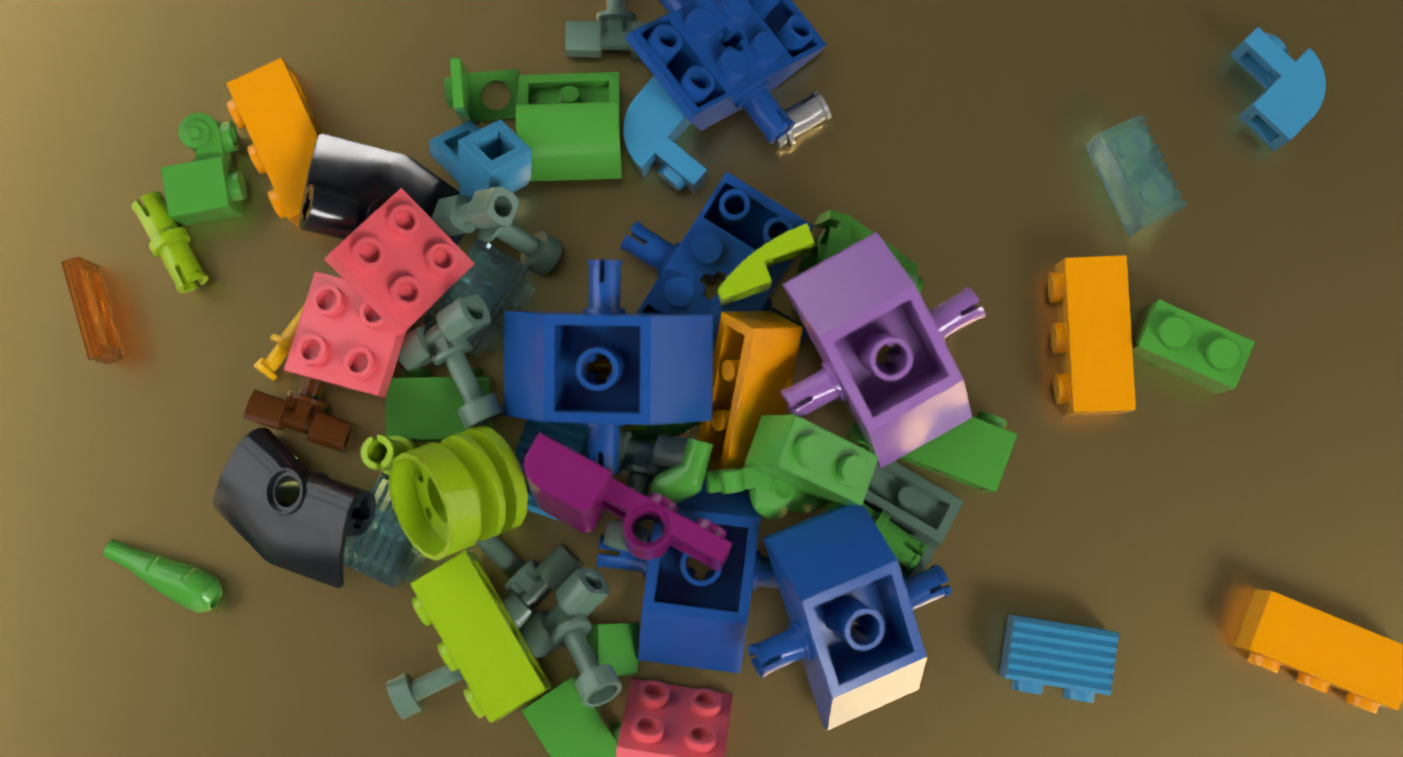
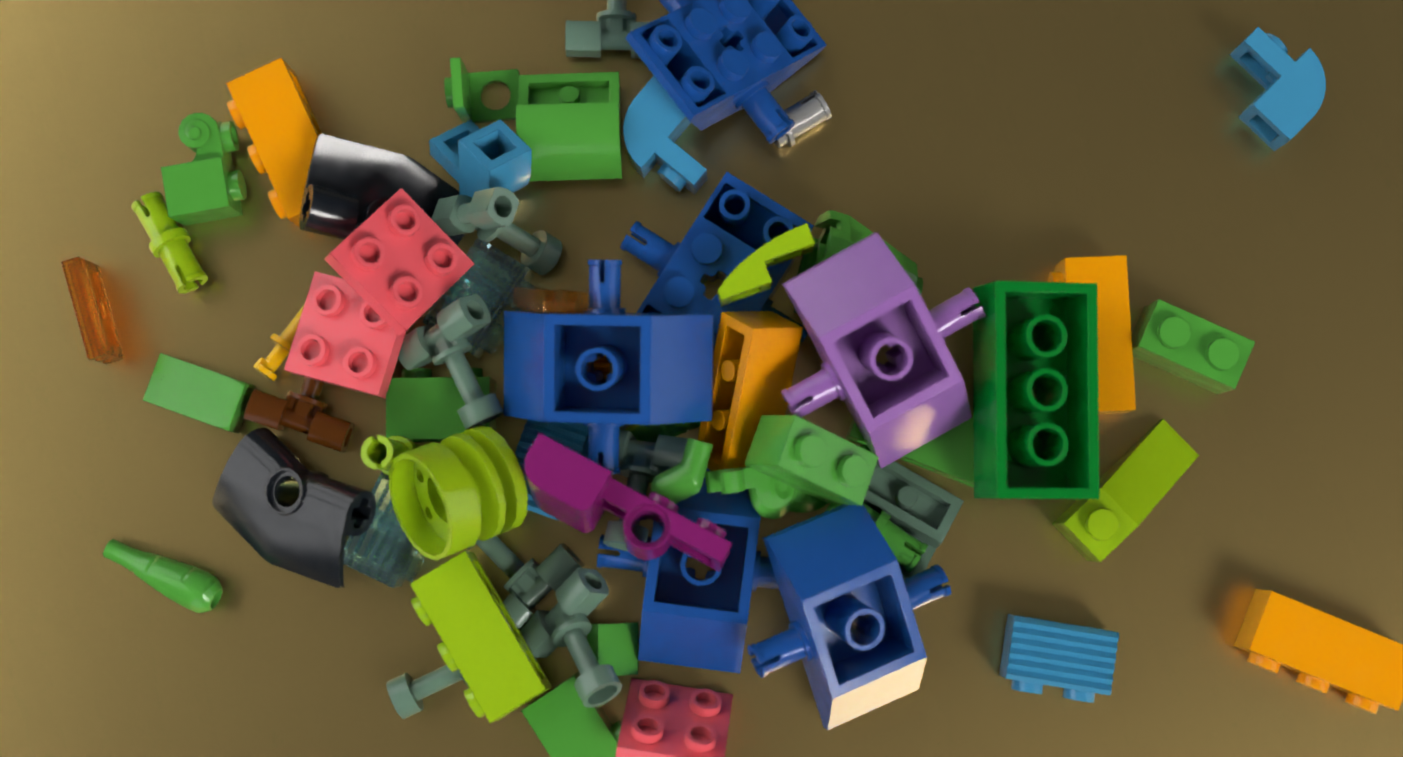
clear light blue brick [1086,115,1187,237] -> none
none -> bright green slope [143,353,256,433]
none -> clear orange tile [513,287,588,314]
none -> green brick [973,280,1100,499]
none -> lime slope [1052,419,1199,562]

